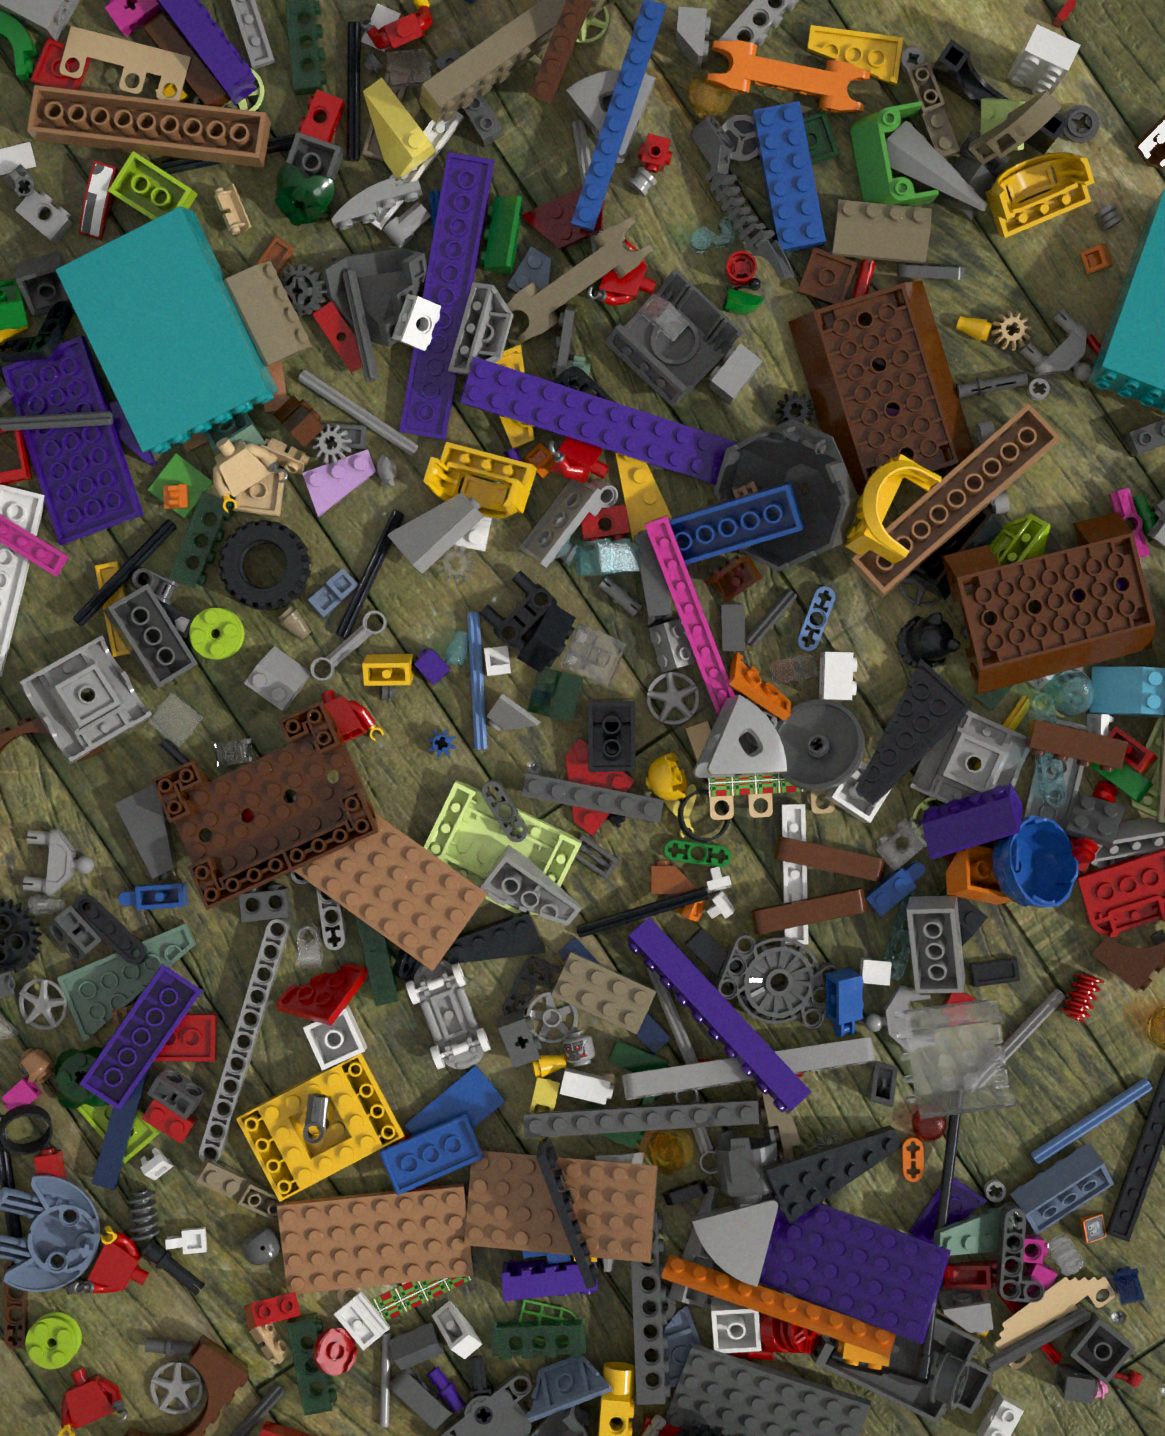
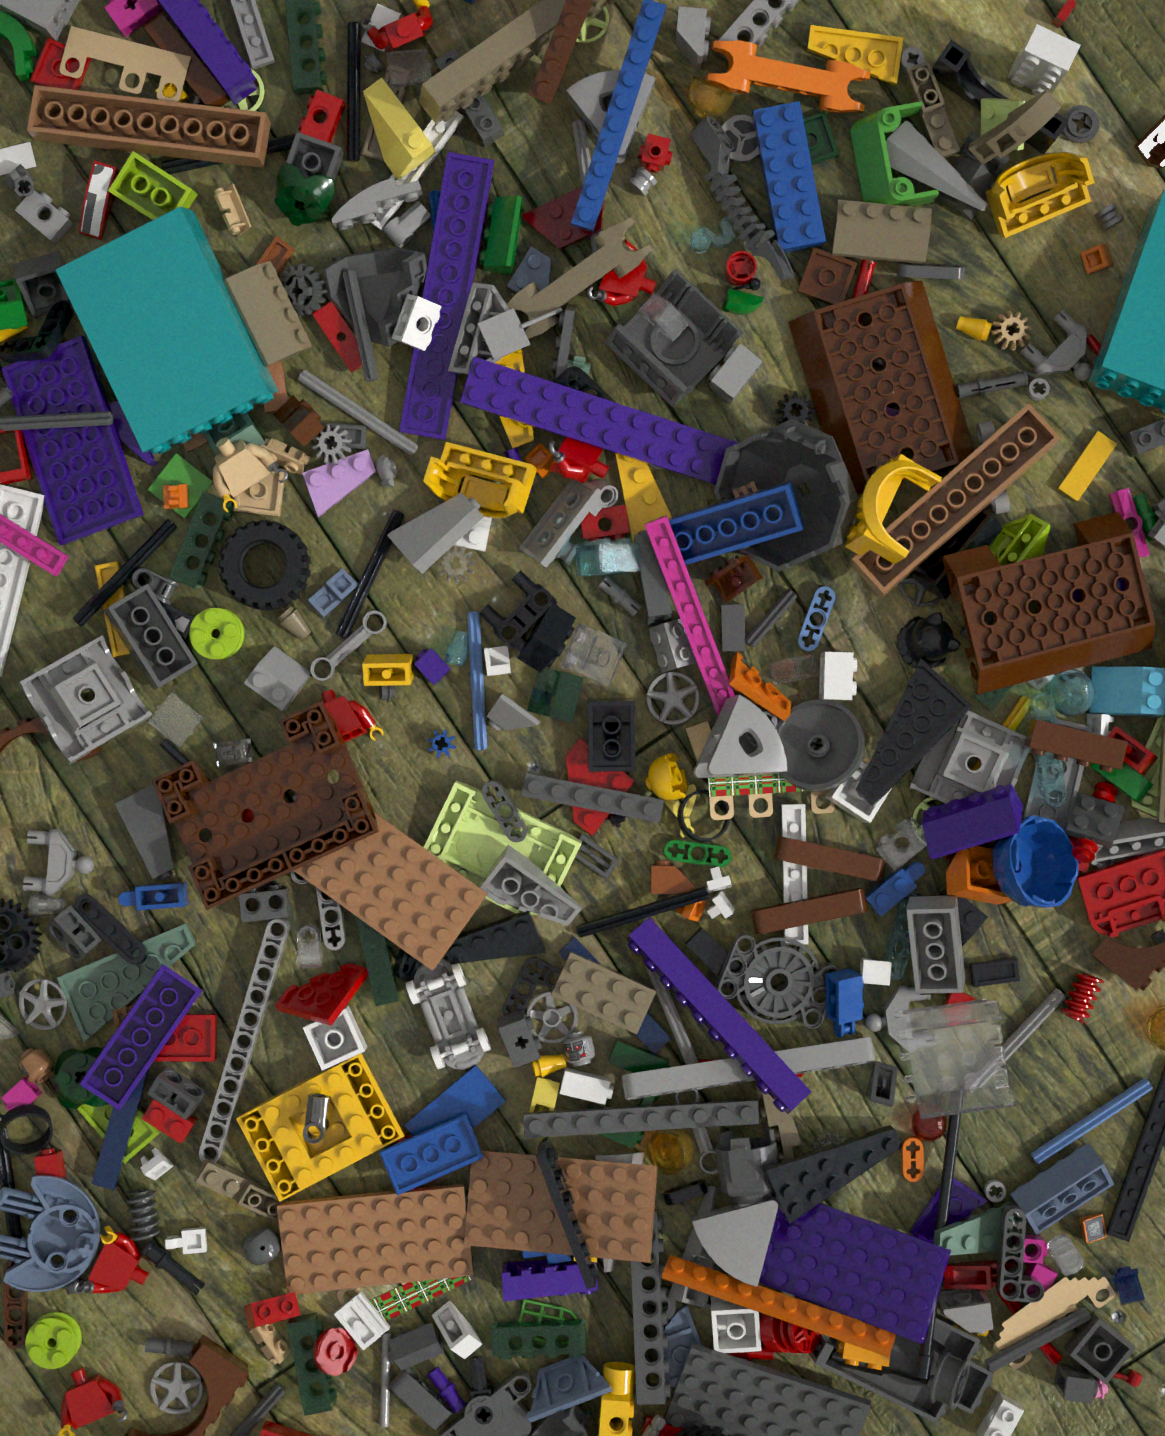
none -> light grey piece [477,307,563,360]
none -> yellow tile [1057,431,1117,502]

